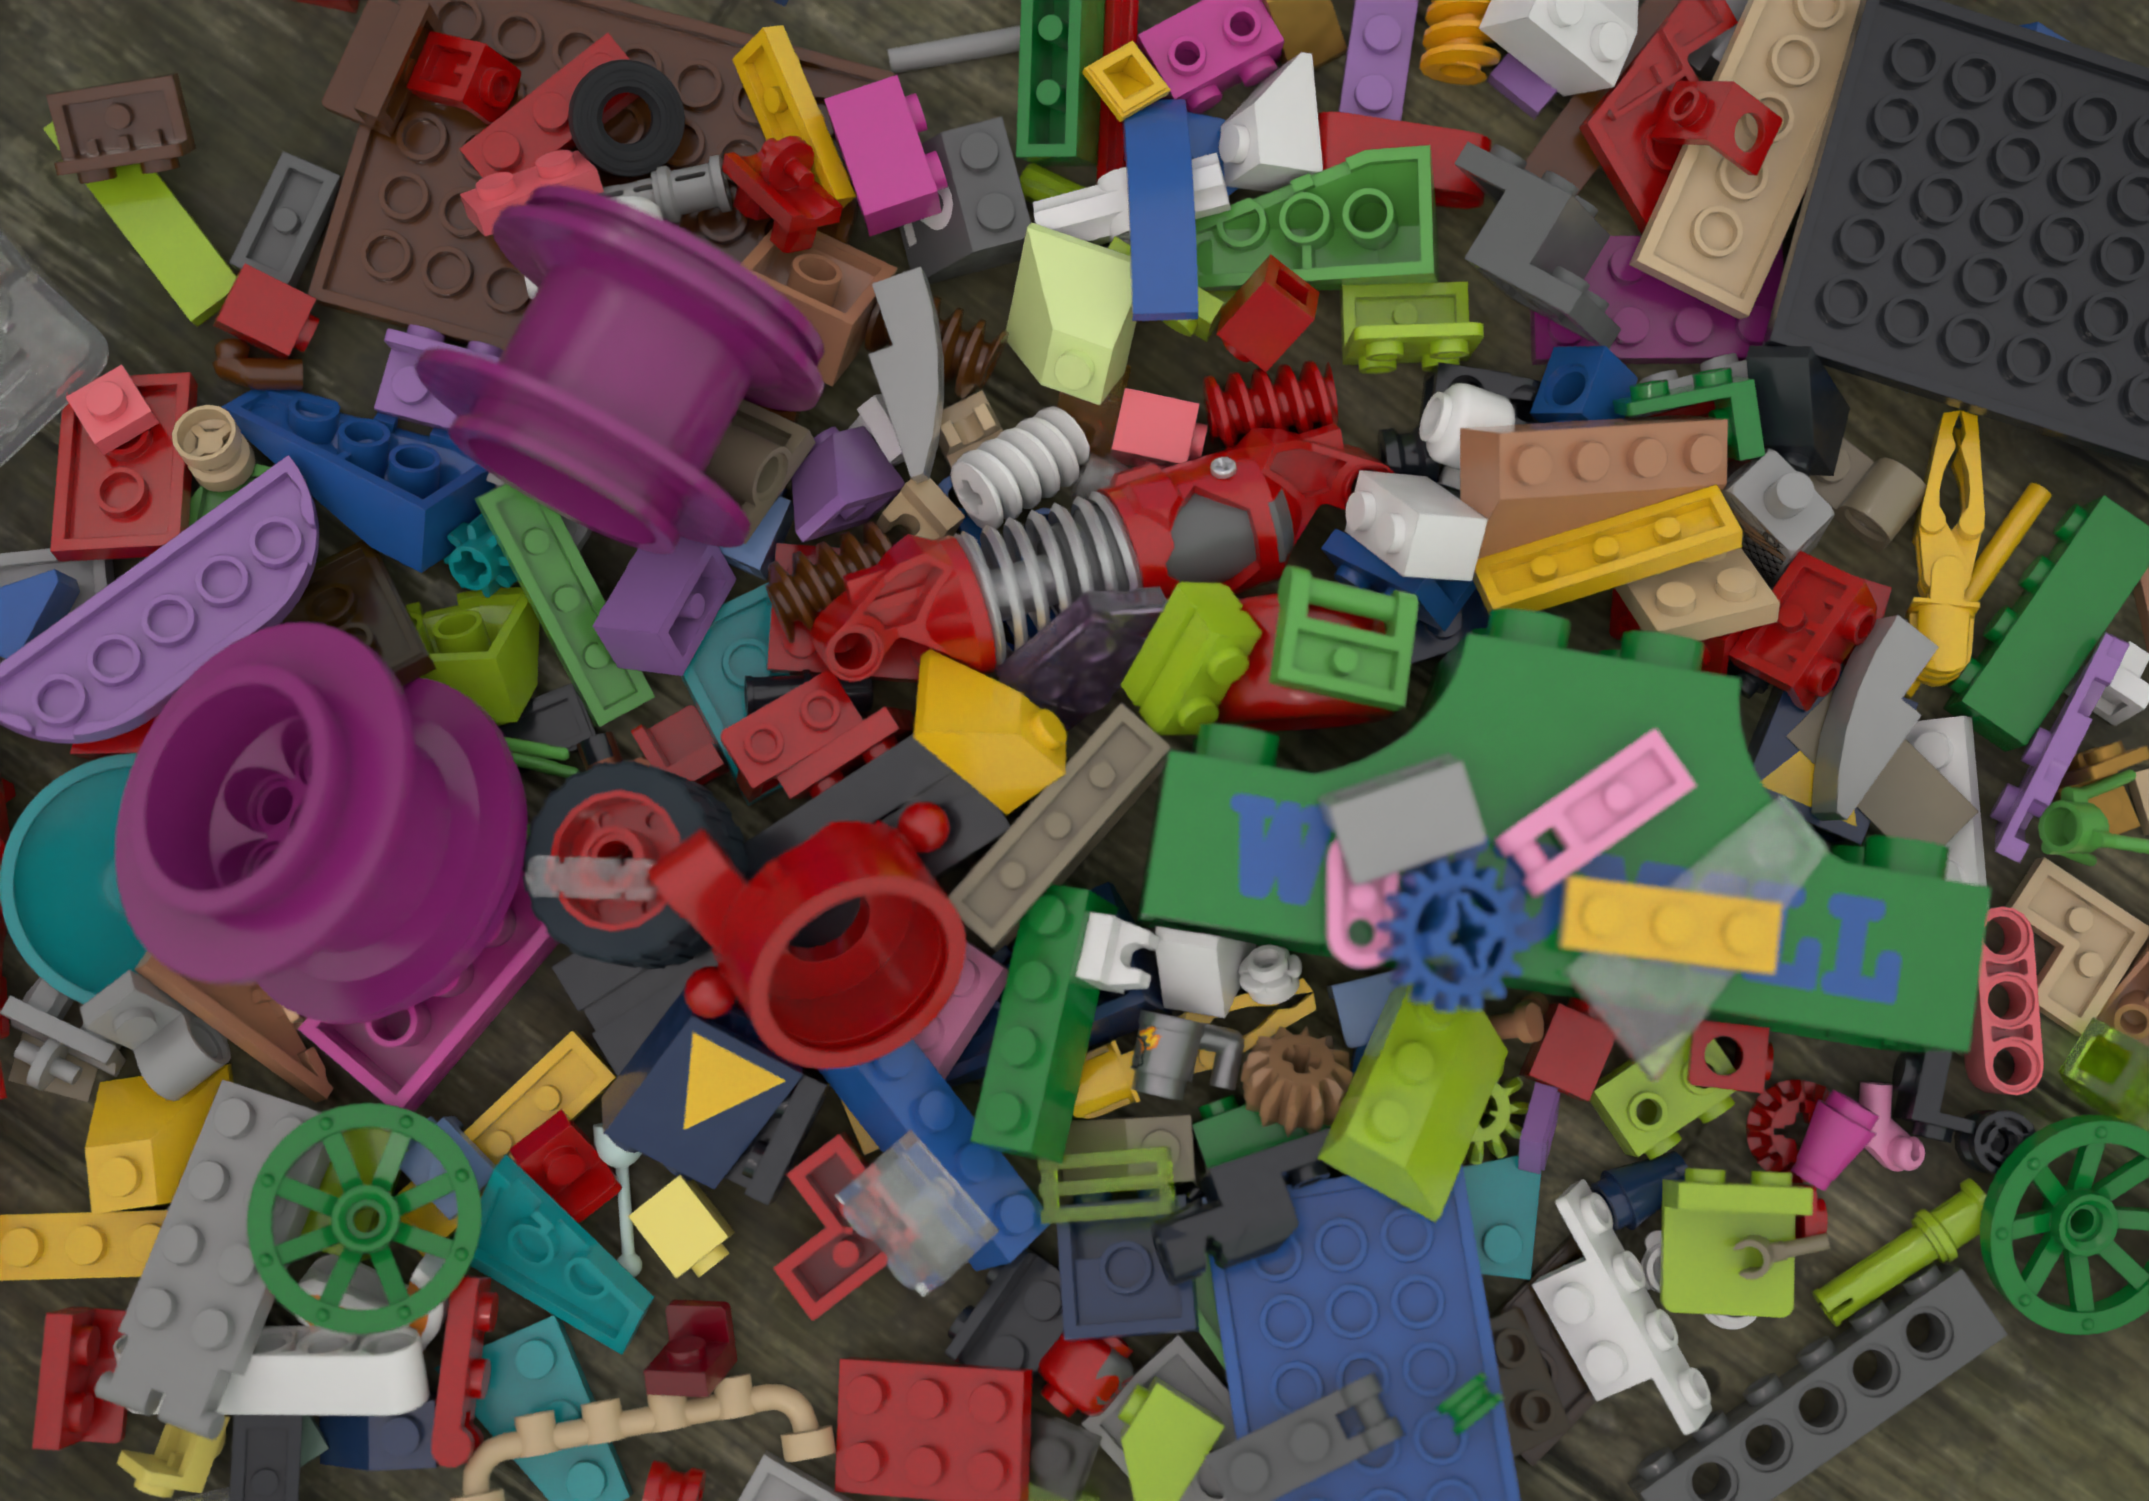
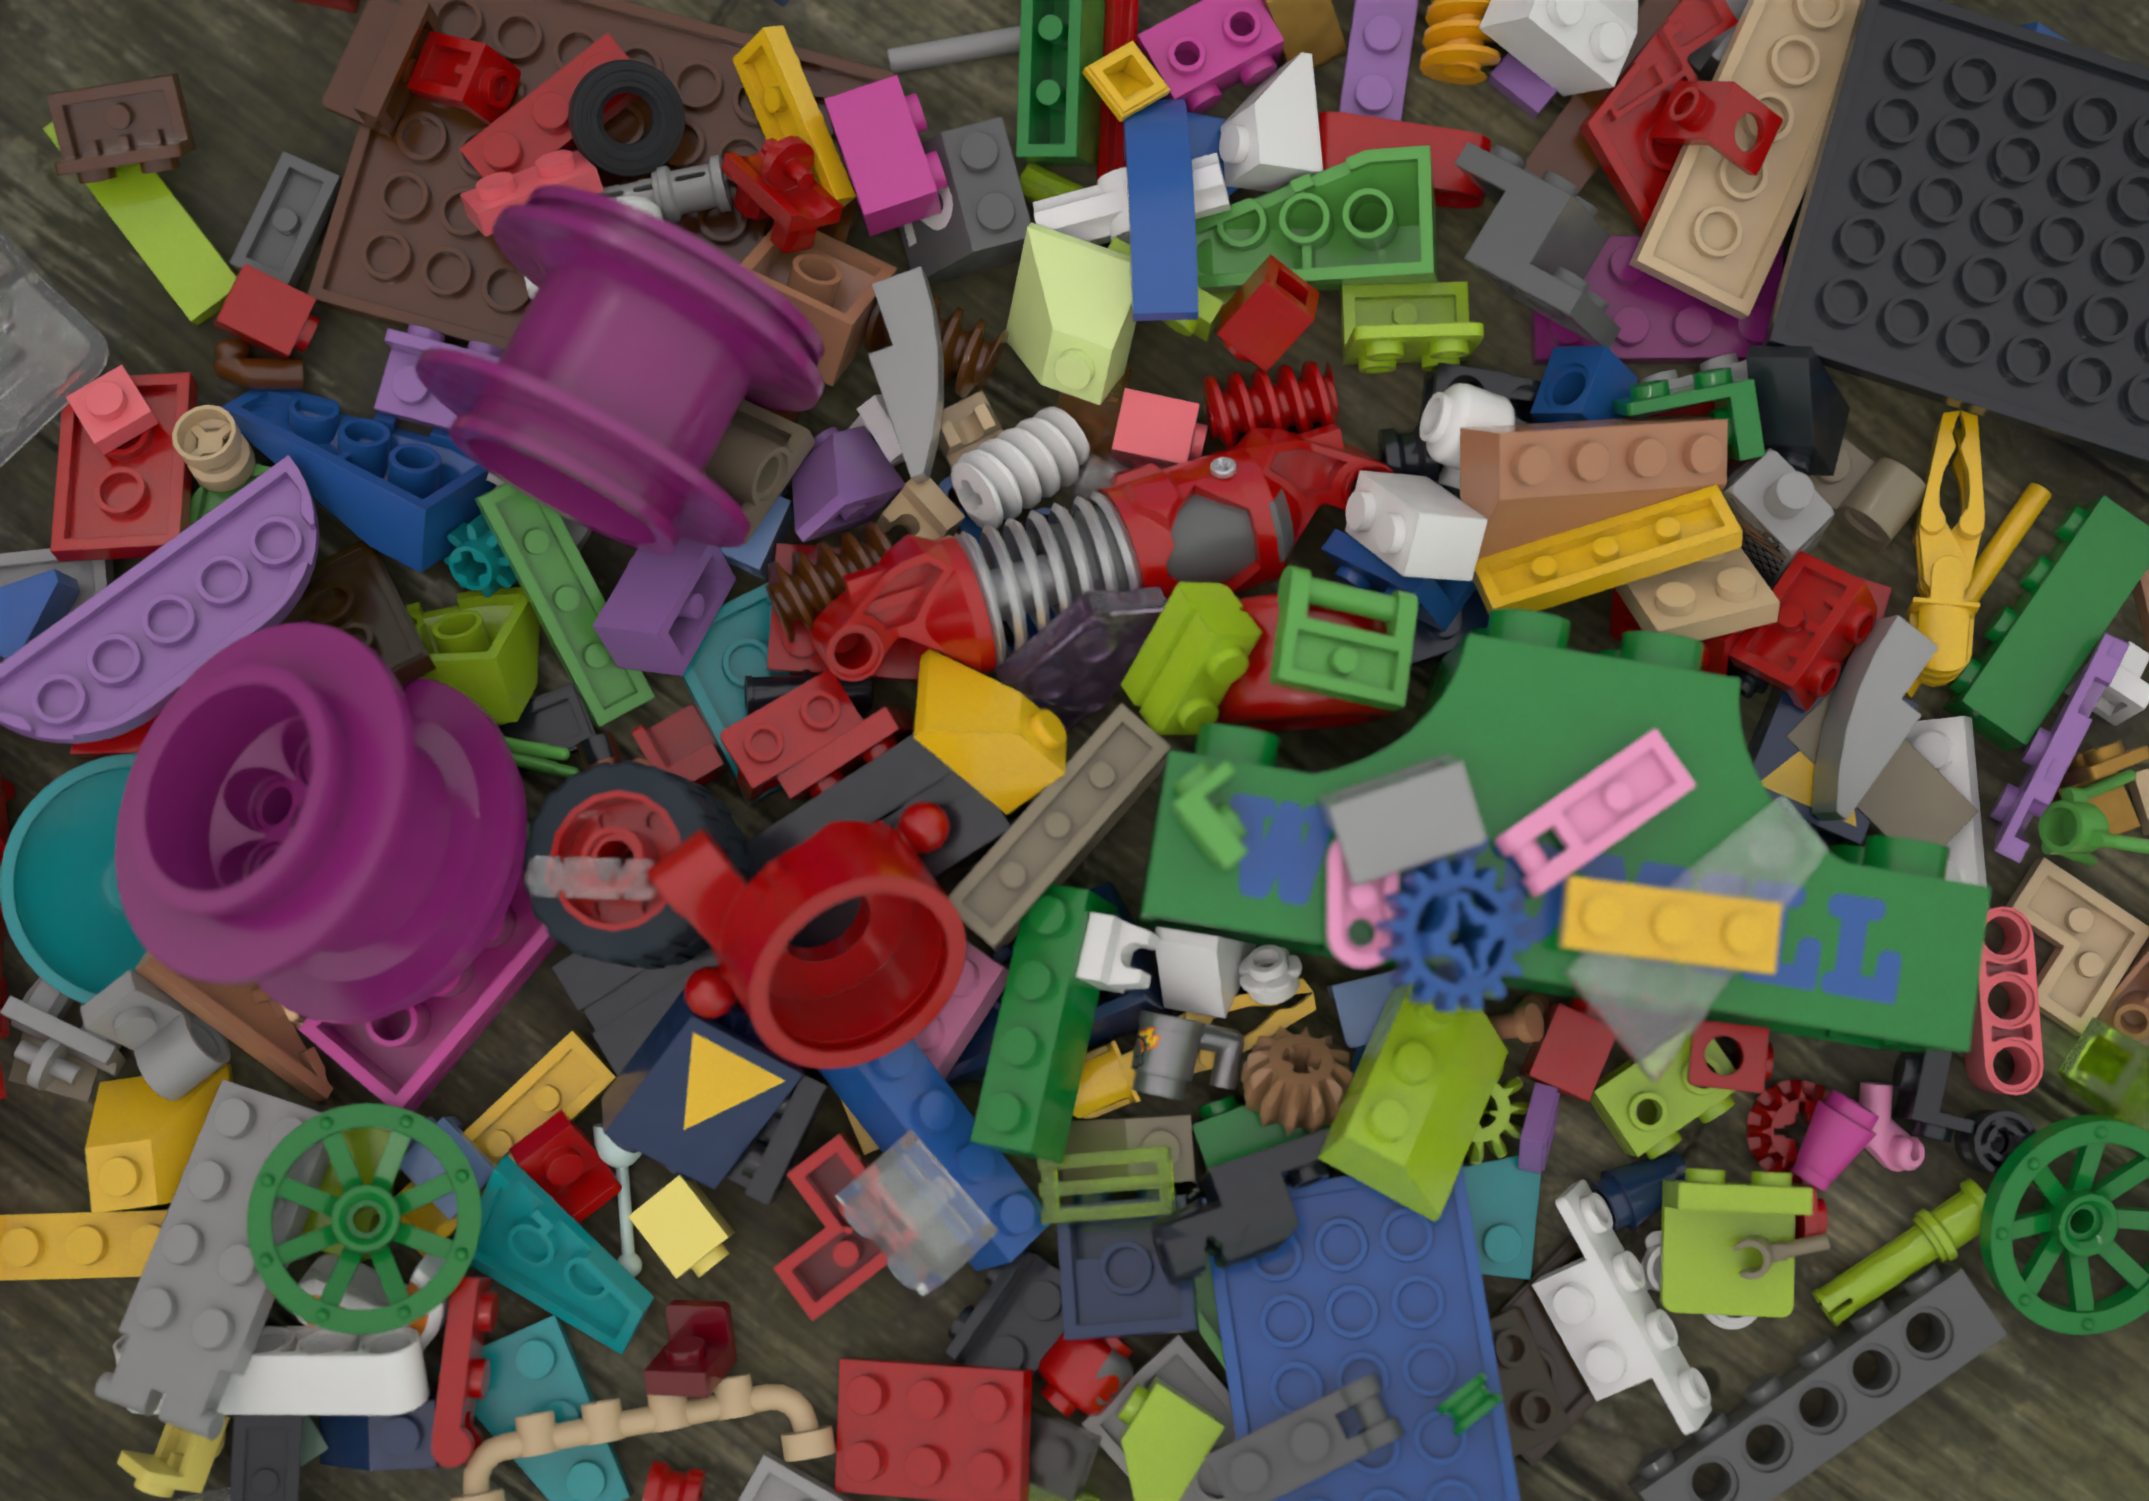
red bracket [32,1306,128,1450] -> none
none -> bright green bracket [1169,760,1248,875]

